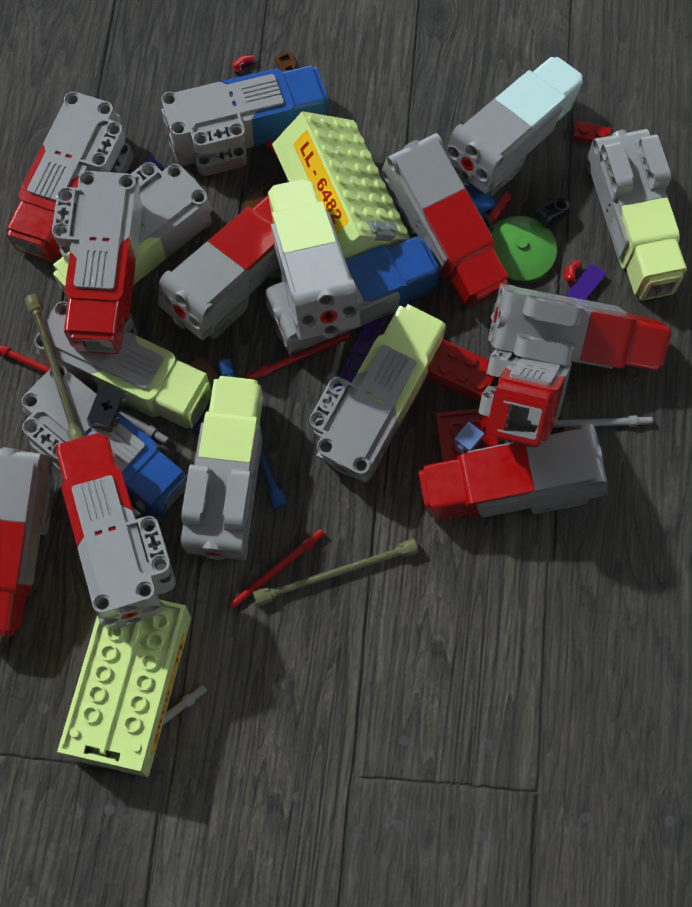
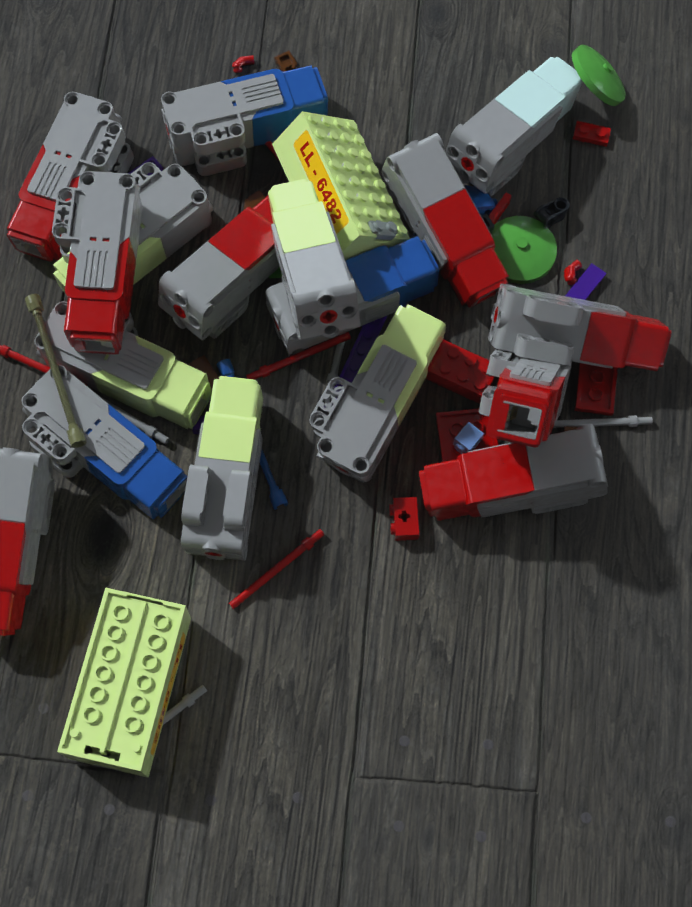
light grey piece [56,433,176,630] -> none
black brick [87,384,127,432] -> none
olive hose [253,538,418,606] -> none
piece [586,129,687,300] -> none
none -> red brick [389,497,419,541]
none -> bright green dish [572,45,626,106]
none -> red plate [574,363,618,416]

